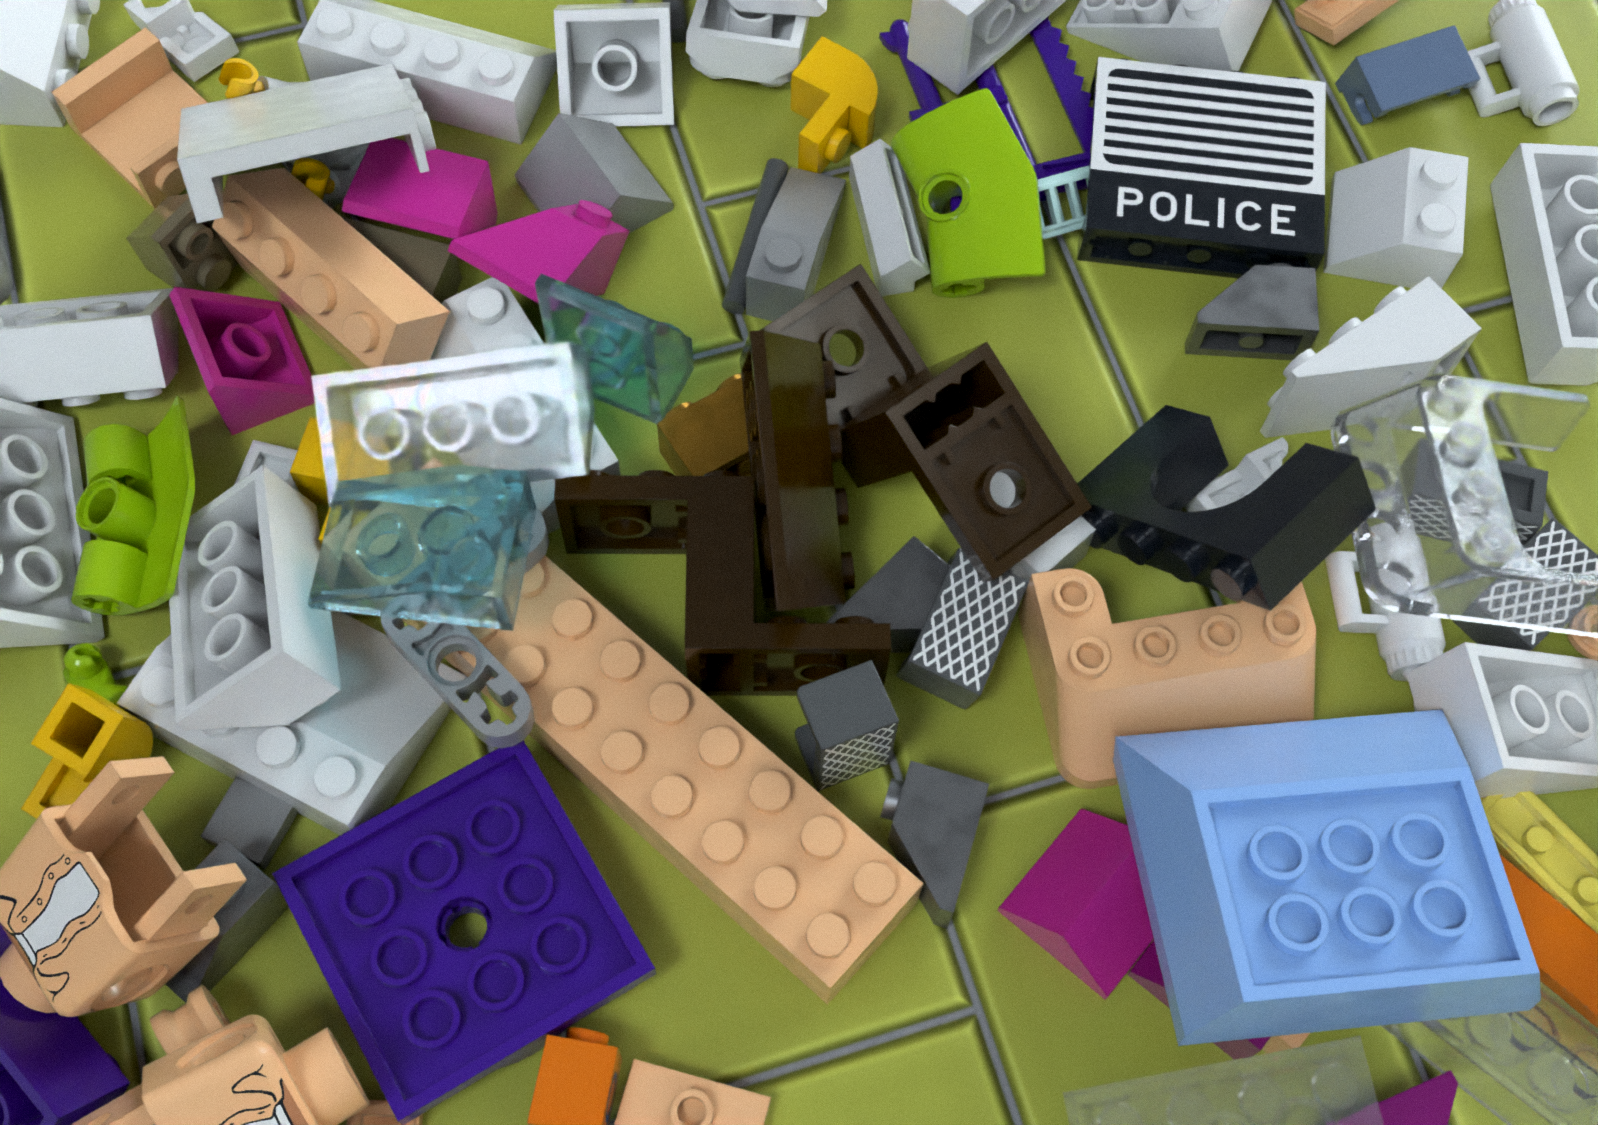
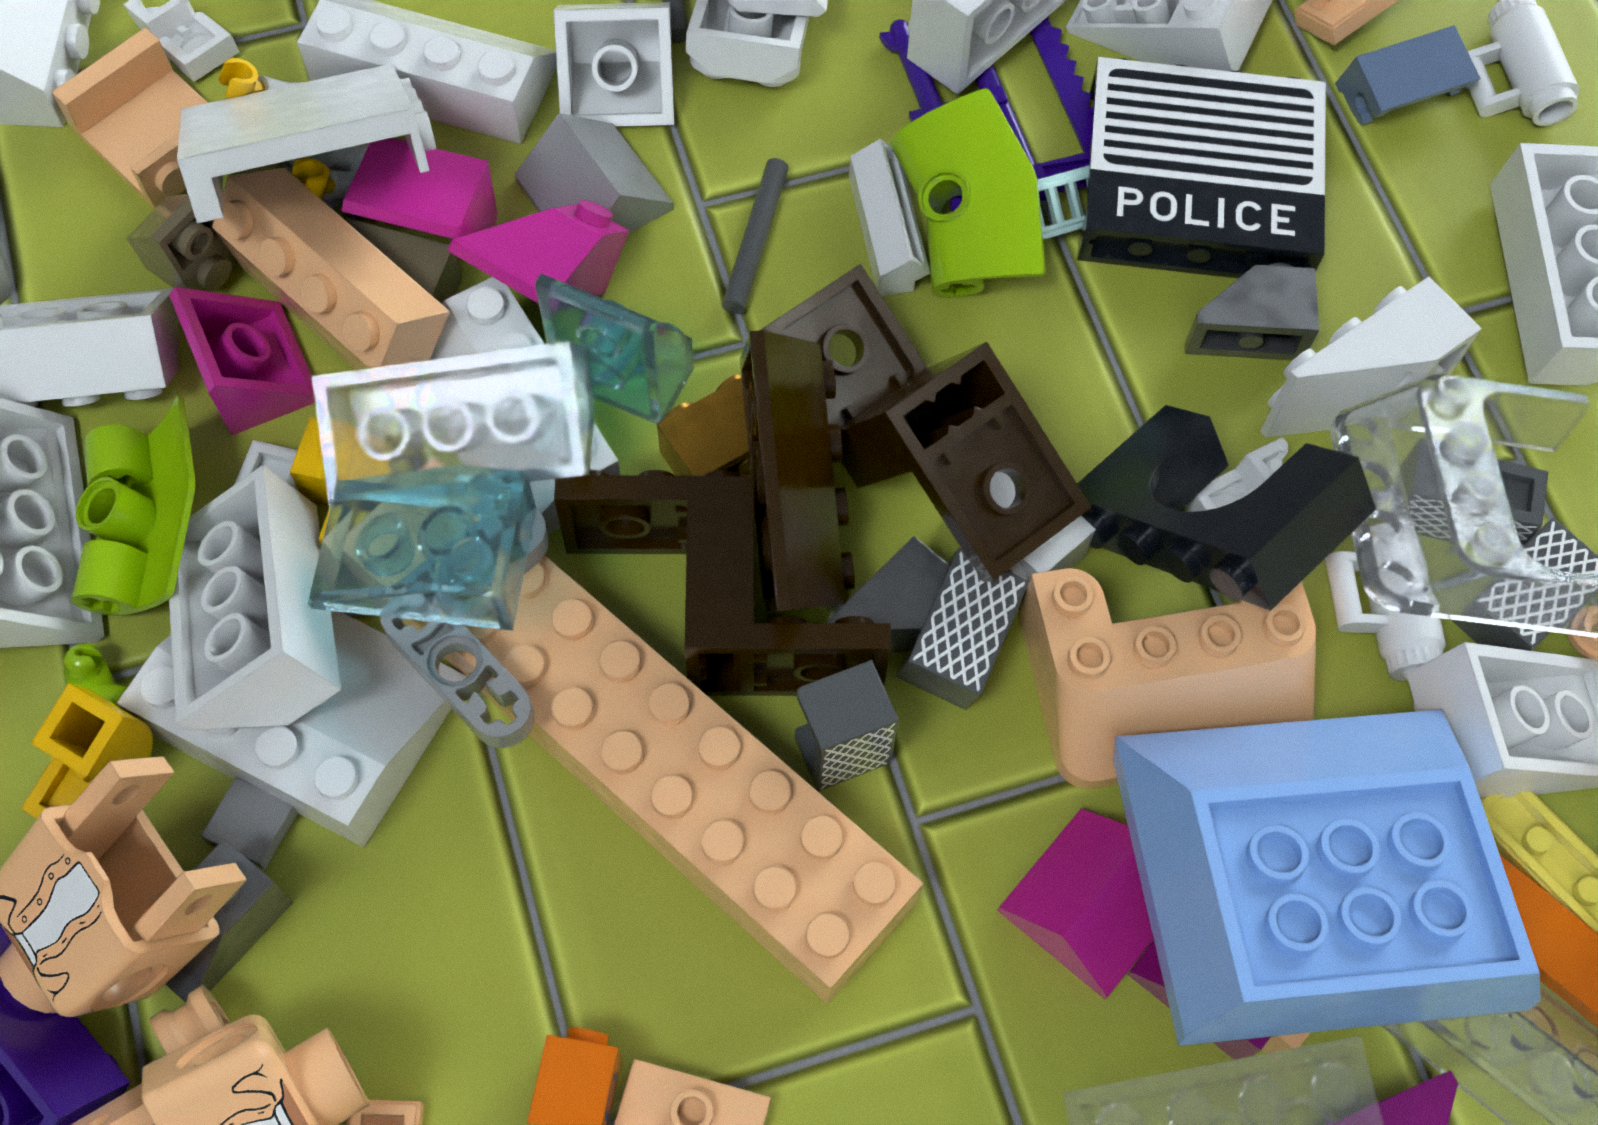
dark purple piece [272,740,656,1125] -> none
light grey slope [746,167,846,321] -> none
yellow brick [790,36,878,174] -> none
flat silver slope [880,760,989,929] -> none
white slope [1323,147,1468,288] -> none

